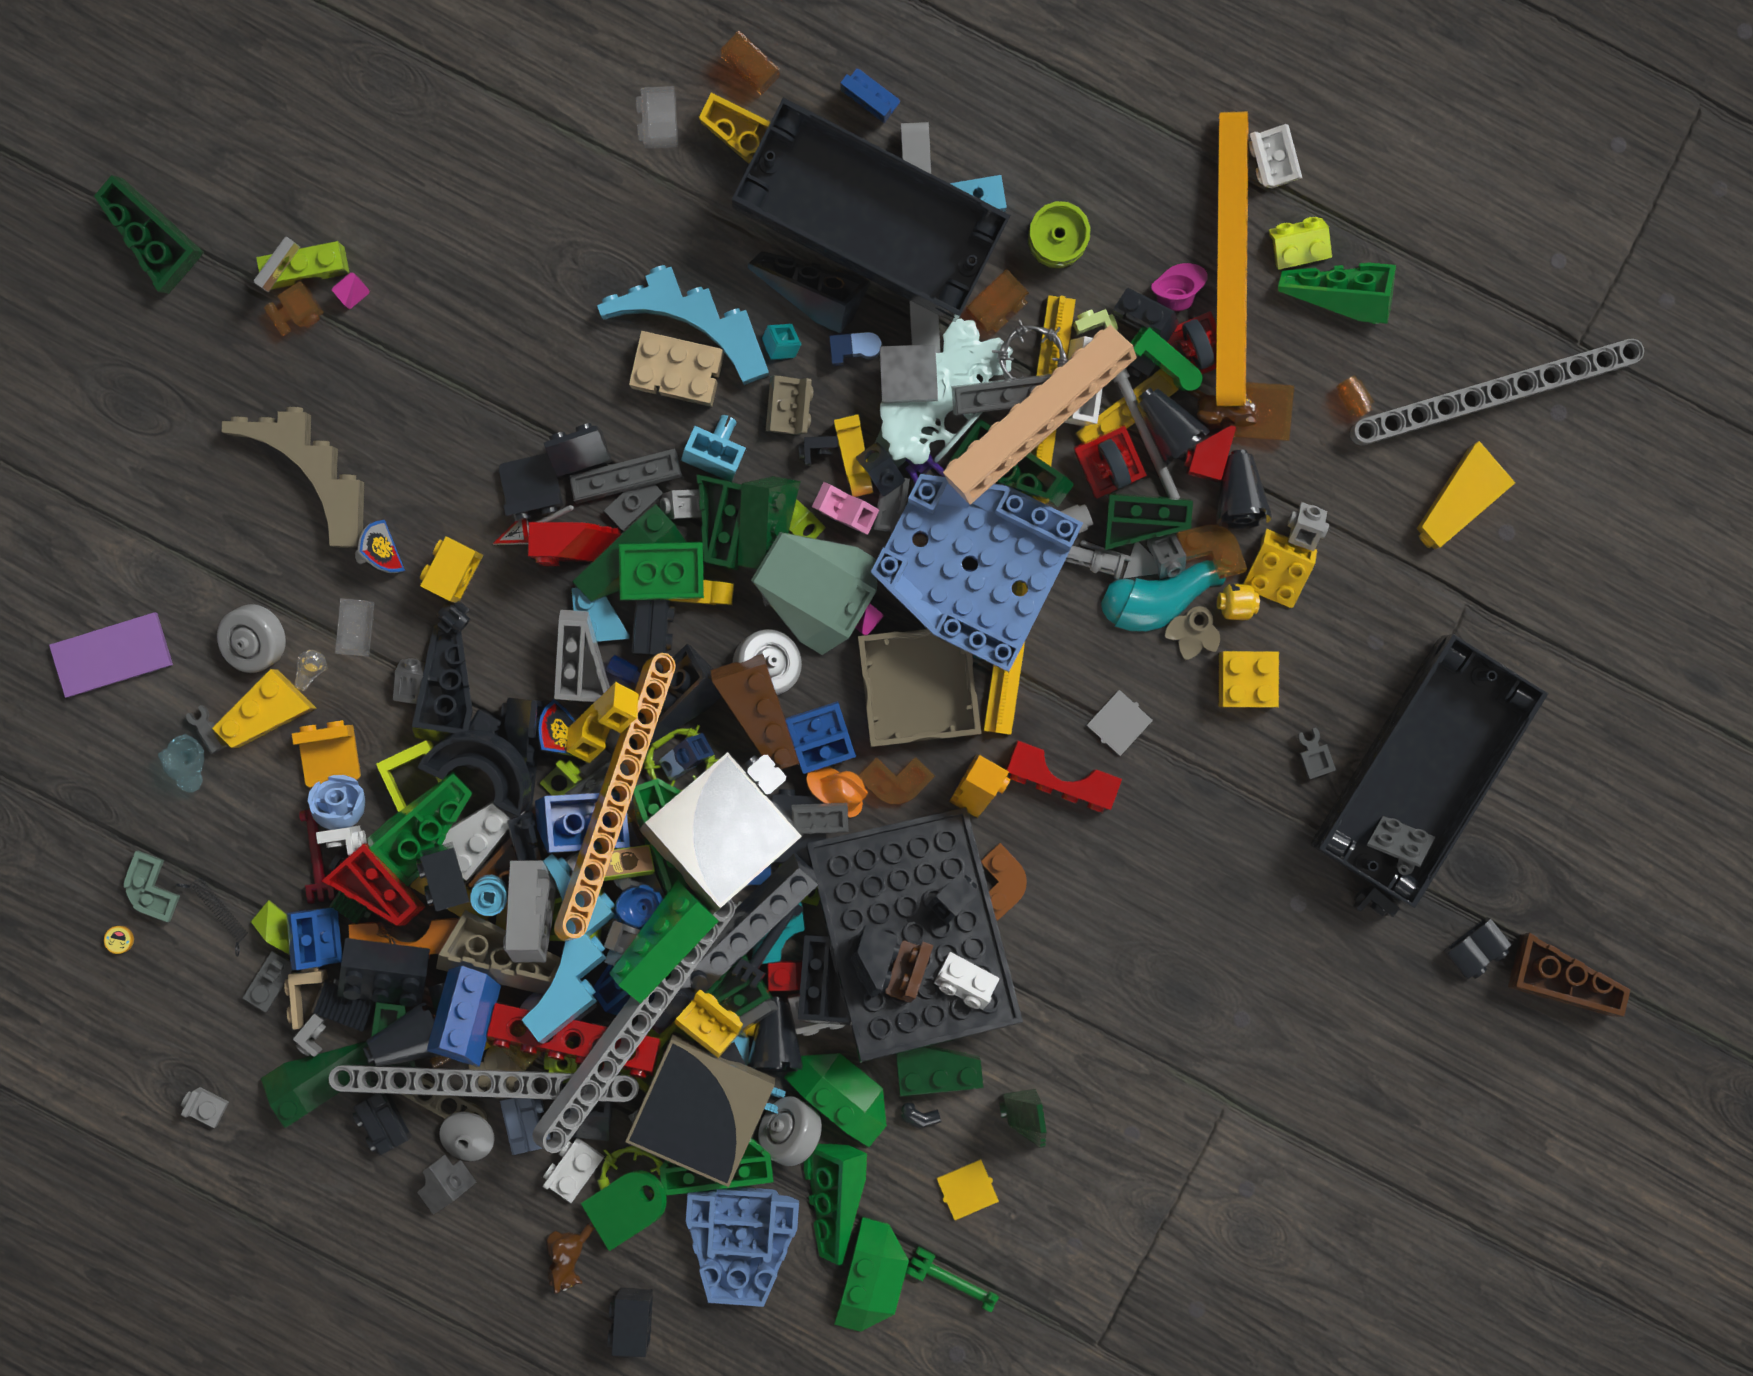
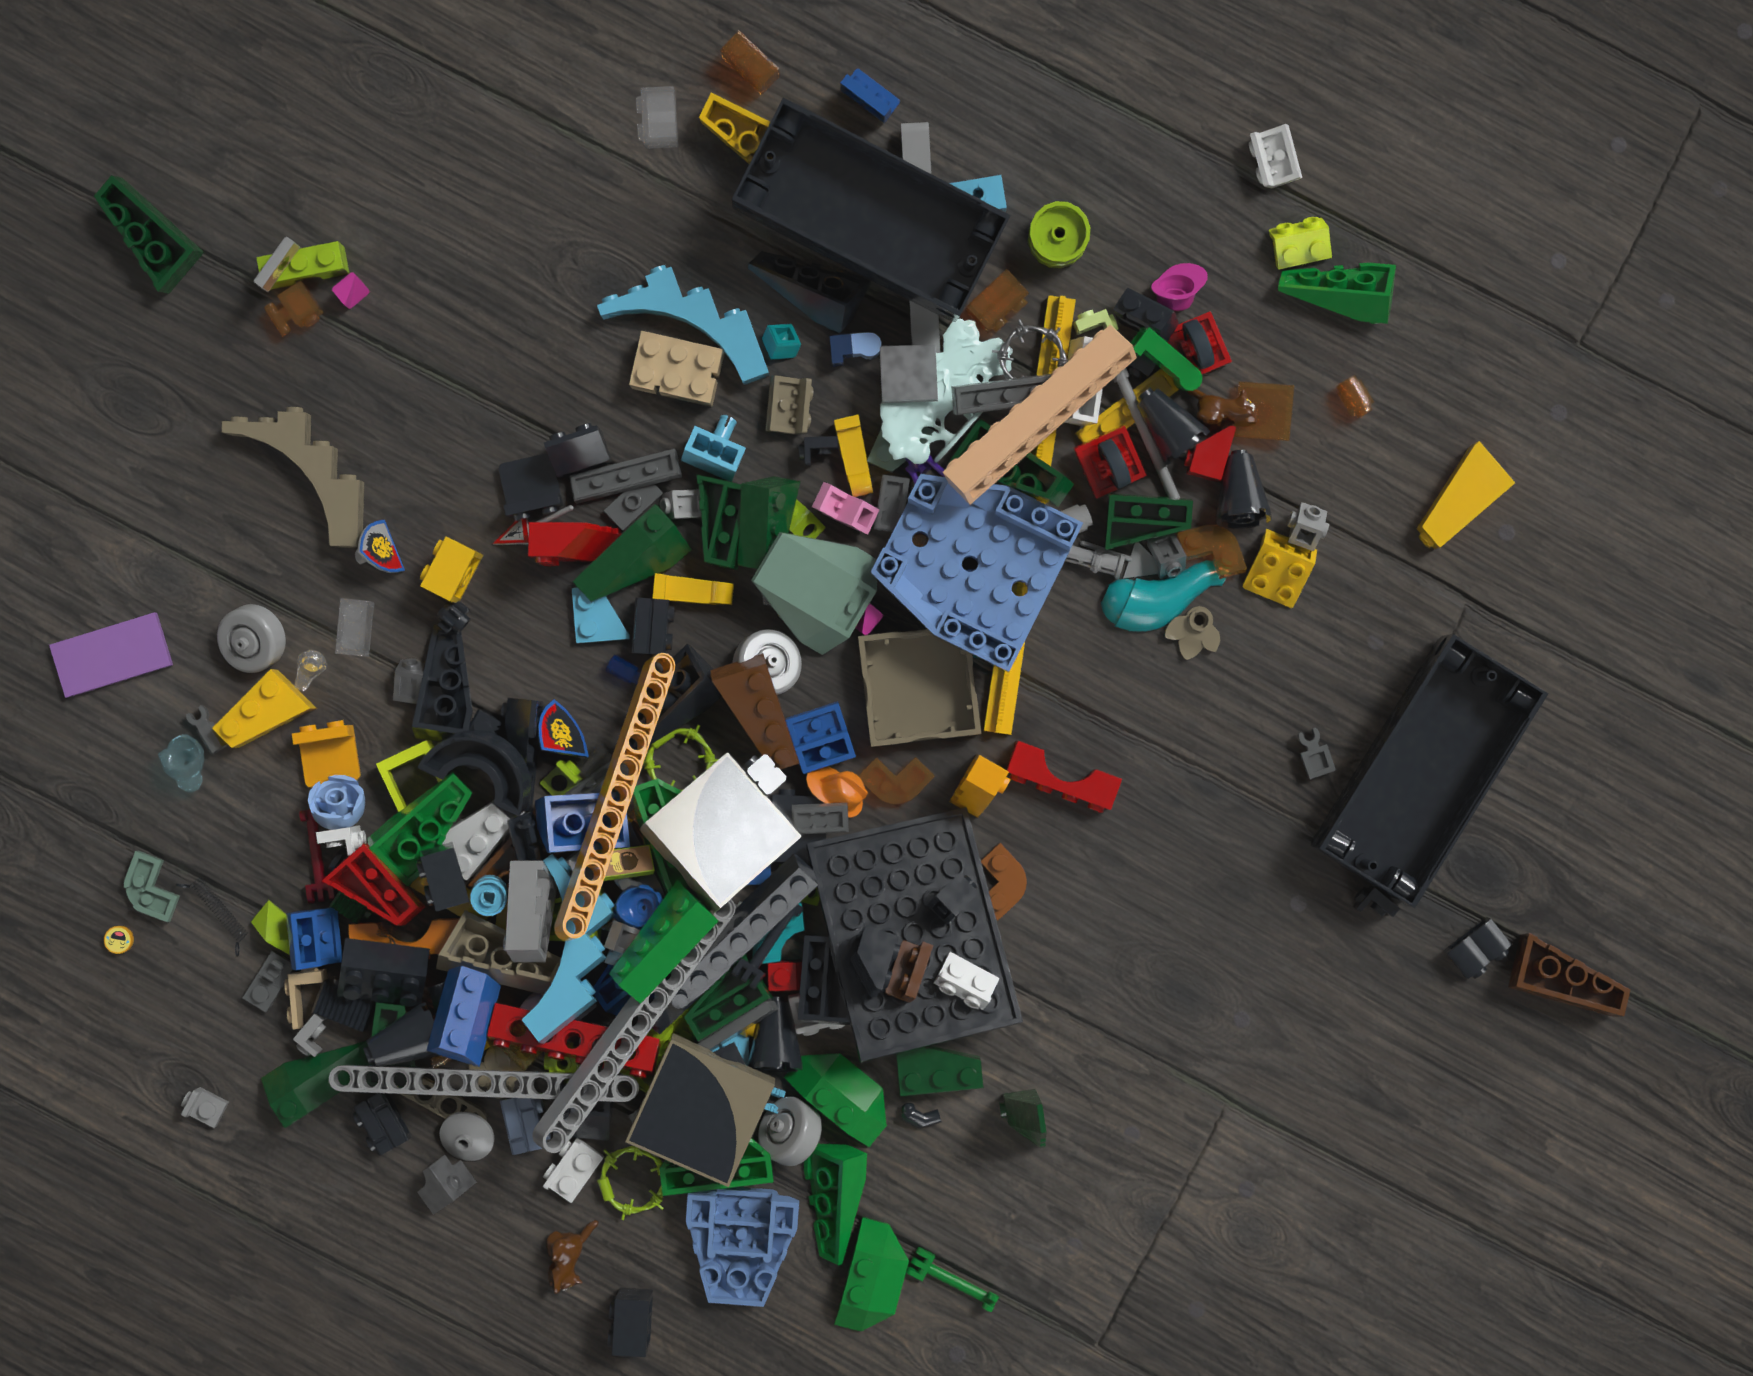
light grey wedge [554,610,610,702] -> none
yellow arch [566,682,639,763] -> none
green tile [581,1170,667,1251] -> none
green tile [619,542,704,600] -> none
dark blue leg [659,733,715,781] -> none
yellow bracket [675,990,743,1058] -> none
black bracket [856,442,905,496] -> none
yellow piece [937,1159,999,1220] -> none
light grey piece [1087,690,1153,756] -> none
light orange beam [1216,111,1248,406] -> none
yellow head [1217,584,1260,620] -> none
yellow brick [1219,651,1279,707] -> none
light grey beam [1350,339,1644,446] -> none
dark grey hinge [1367,816,1435,875] -> none

